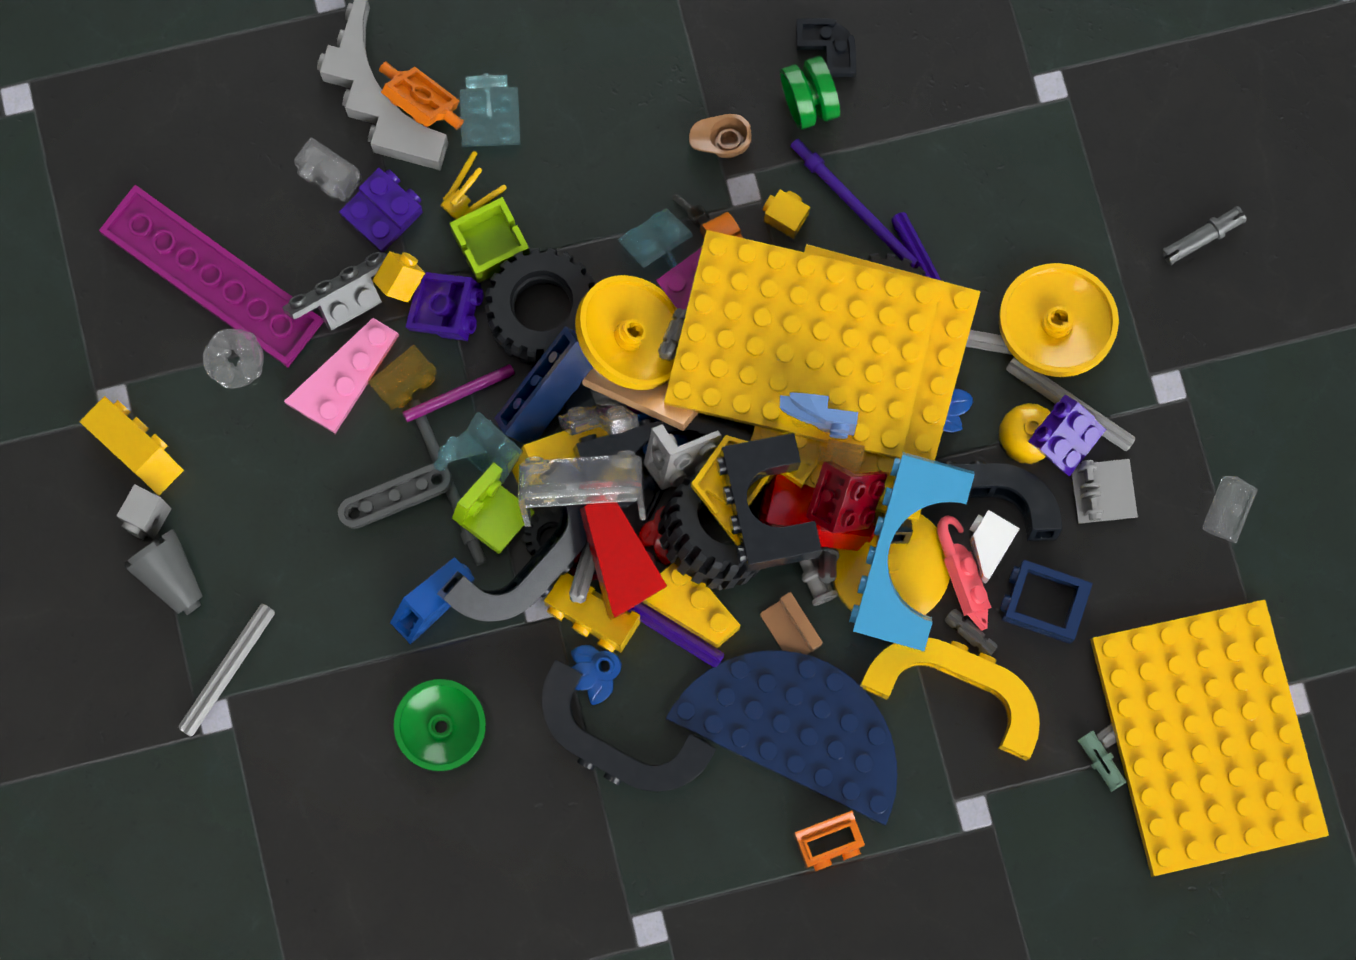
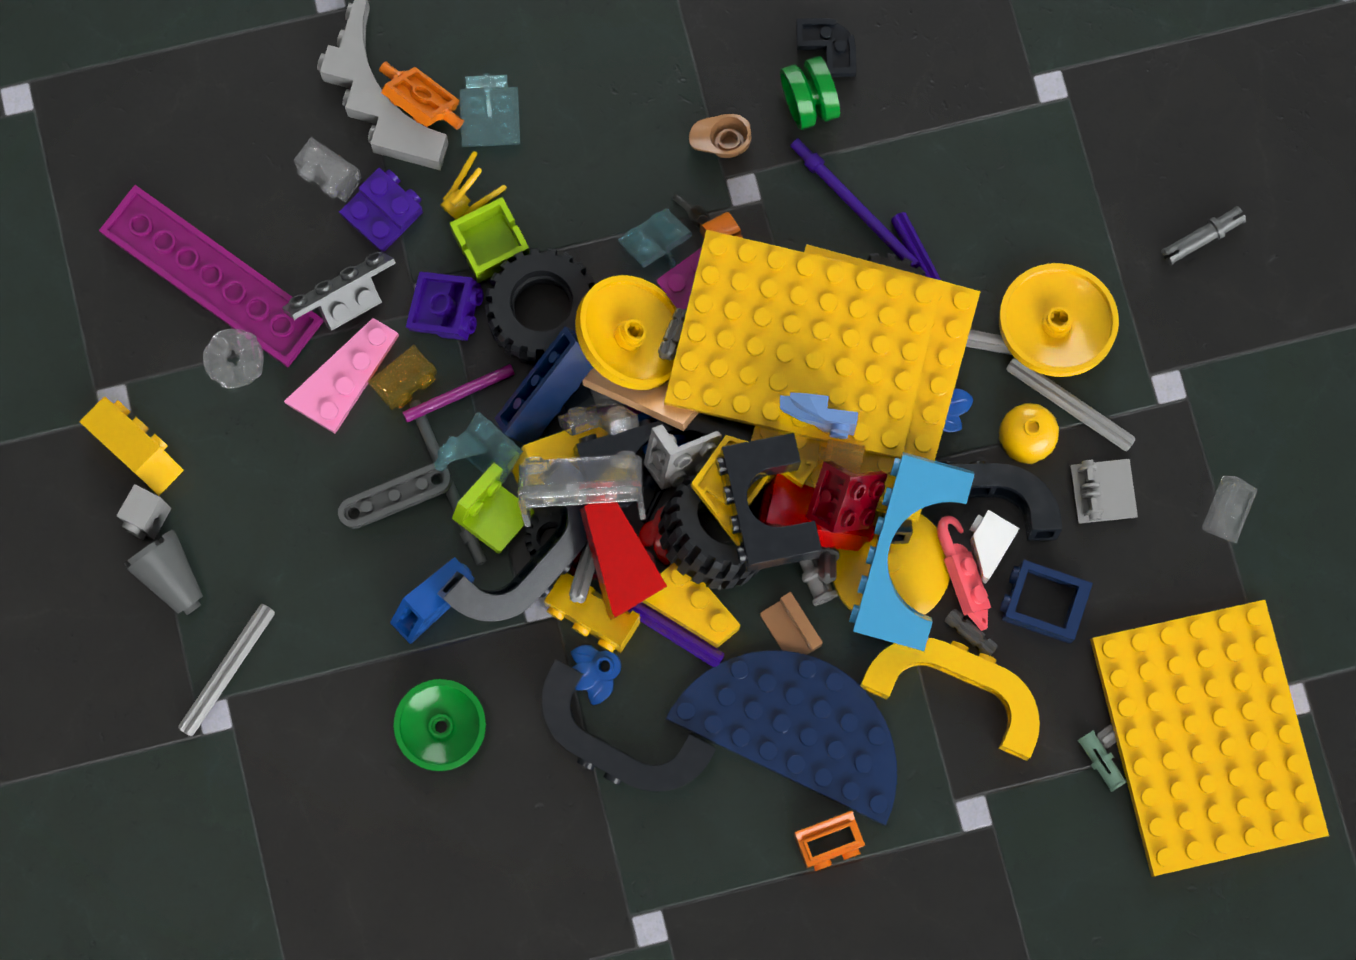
yellow brick [372,251,425,302] -> none
yellow brick [762,189,810,239] -> none
plate [1028,394,1107,476] -> none

